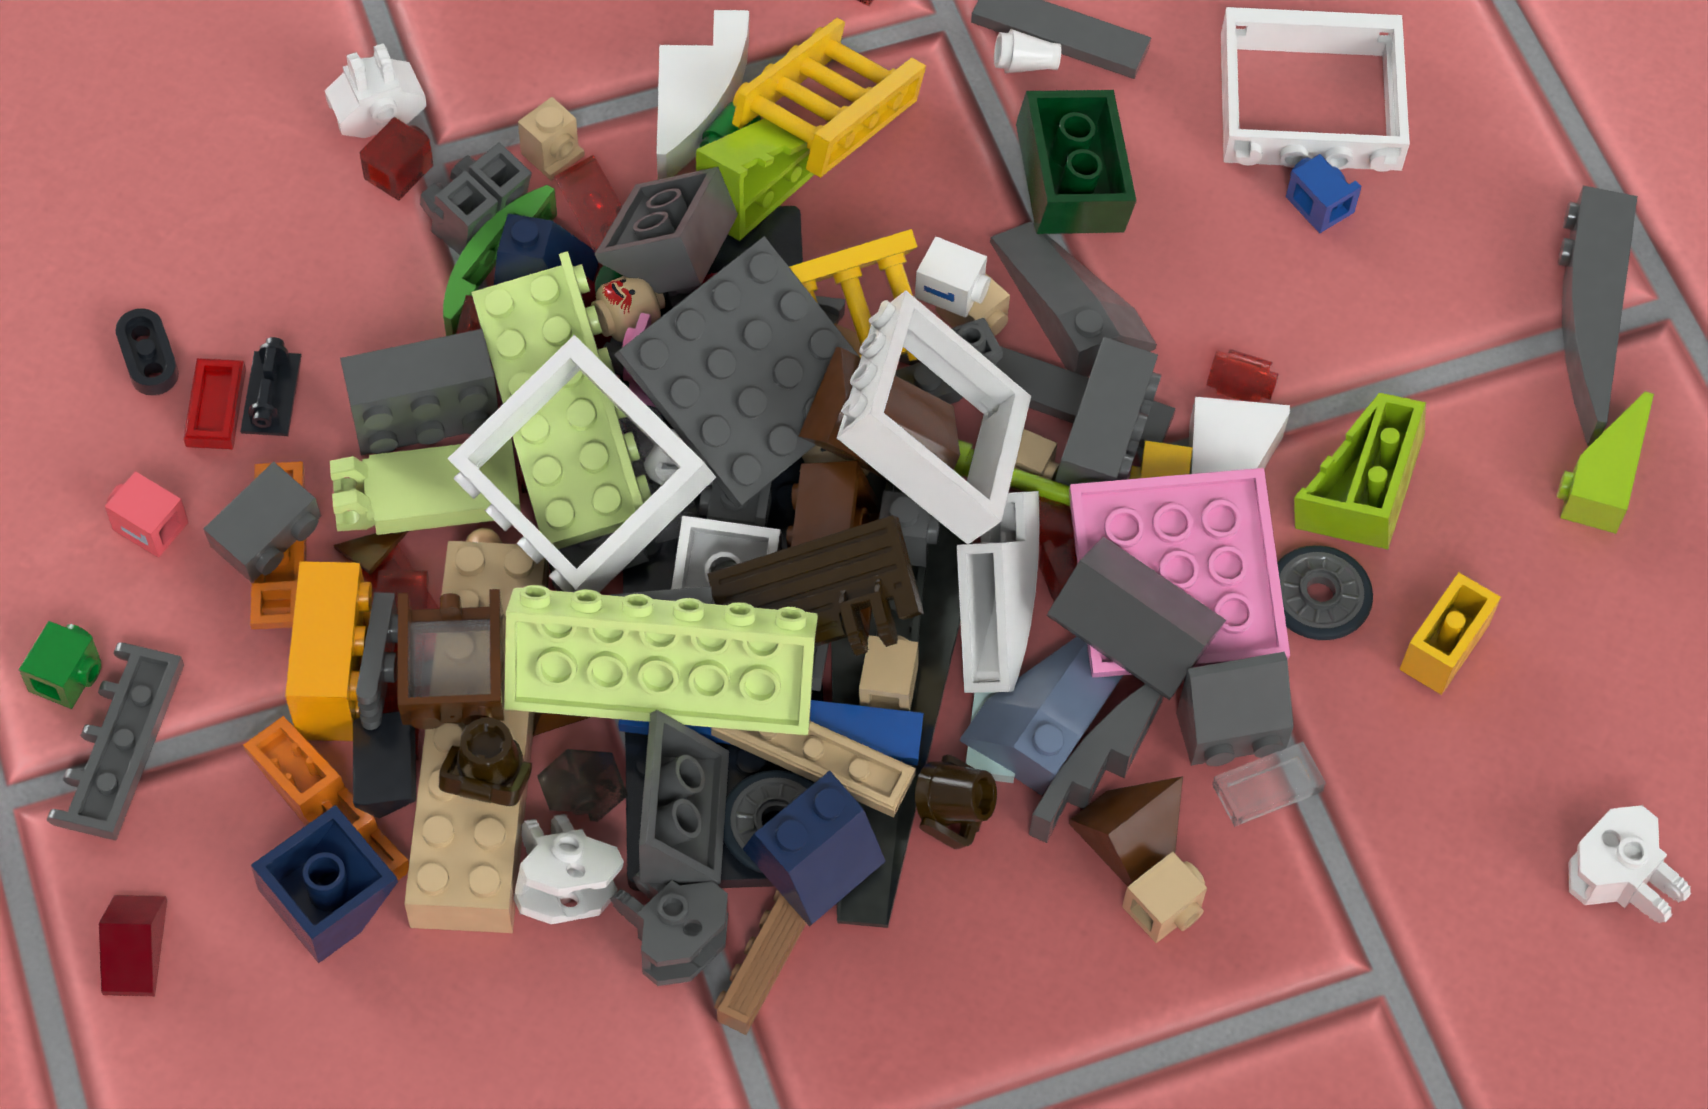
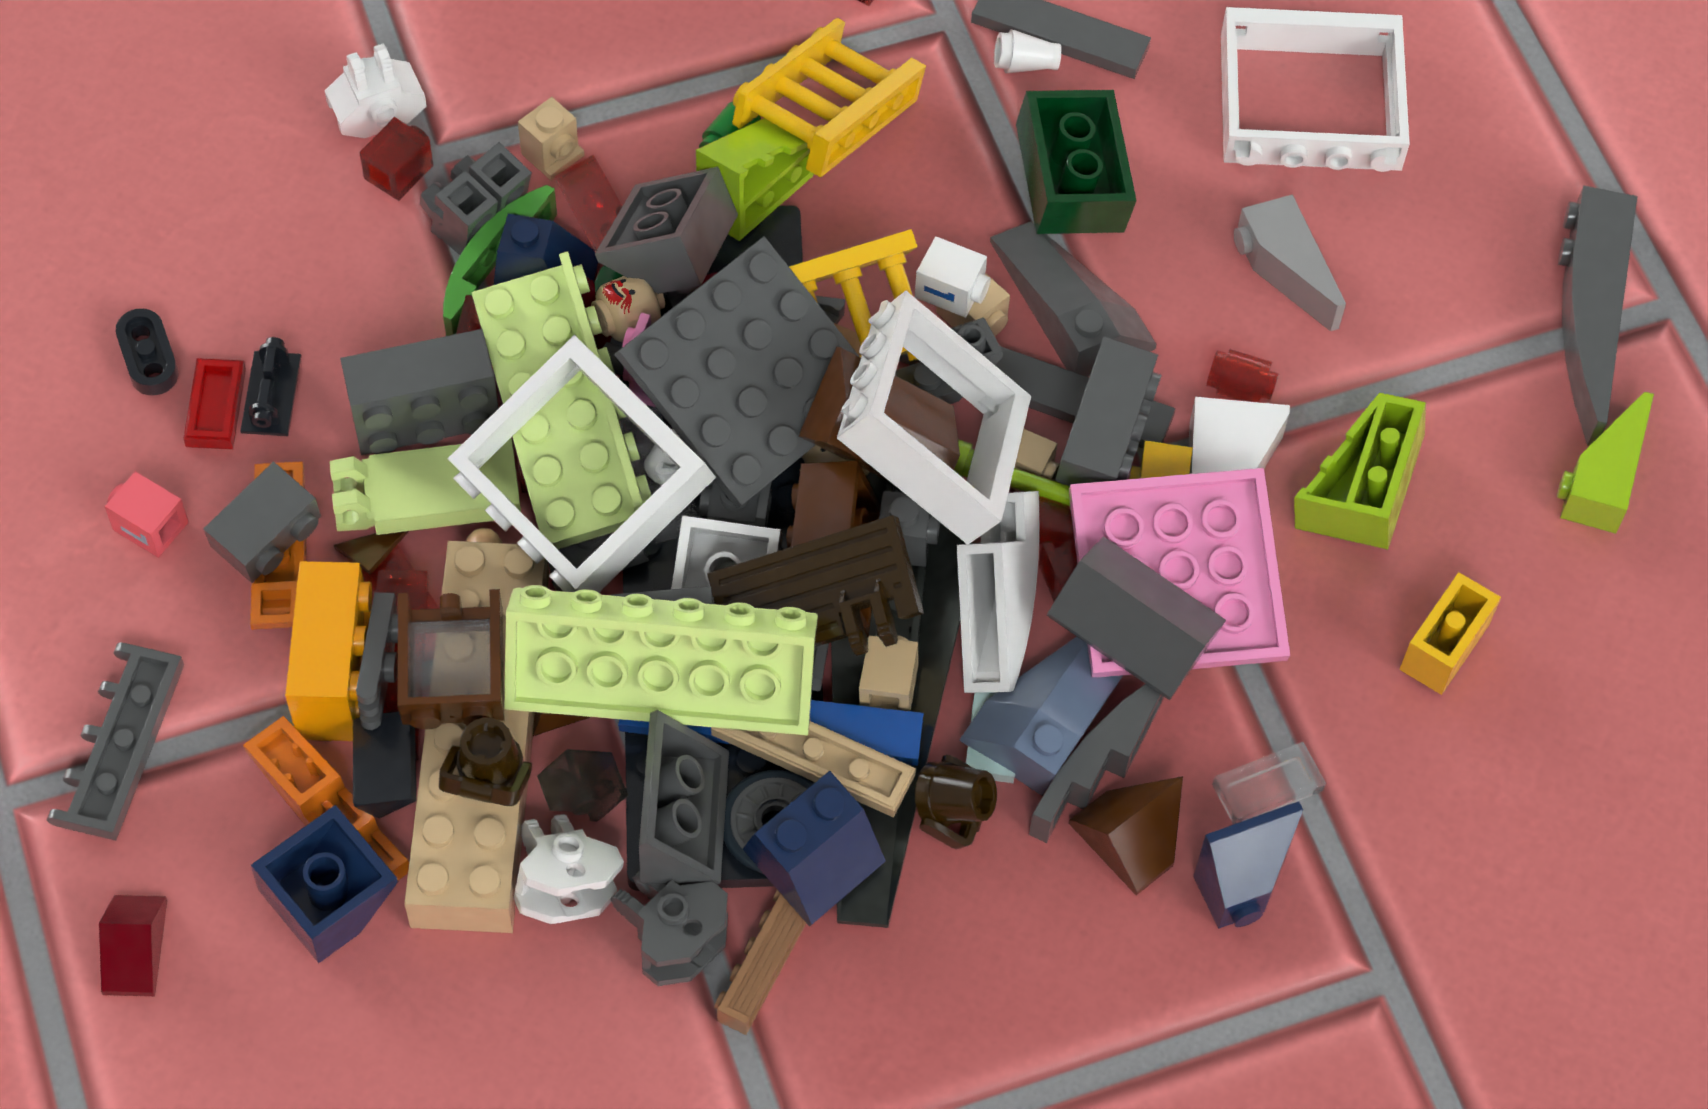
green brick [19,621,101,709] -> none
white slope [657,10,749,180] -> none
tan brick [1122,851,1207,943] -> none
dark grey slope [1176,652,1294,766] -> none
dark grey wheel [1277,545,1373,640] -> none
blue brick [1286,154,1362,233] -> none
white hinge [1568,805,1692,924] -> none
none -> slope [1193,801,1303,929]
none -> light grey slope [1234,194,1346,331]

